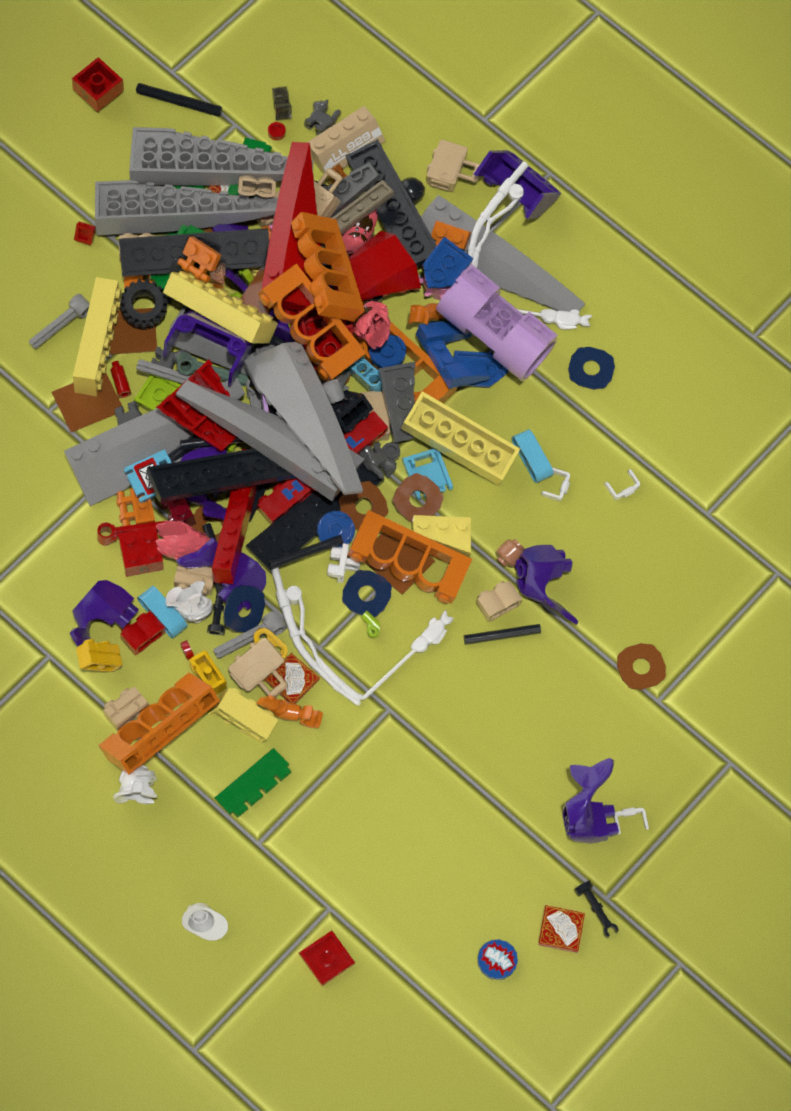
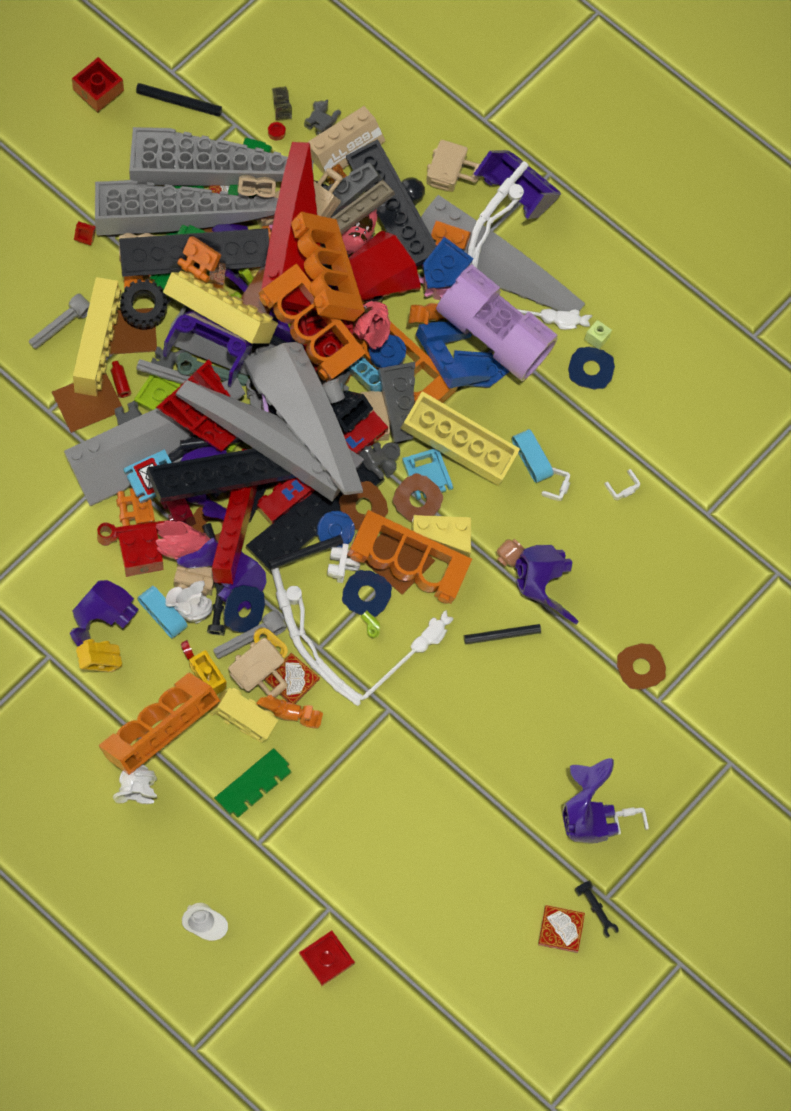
tan brick [103,687,149,732] -> none
red brick [120,611,166,656] -> none
tan brick [476,581,522,622] -> none
tile [478,939,518,980] -> none
none -> yellowish green plate [584,320,612,350]

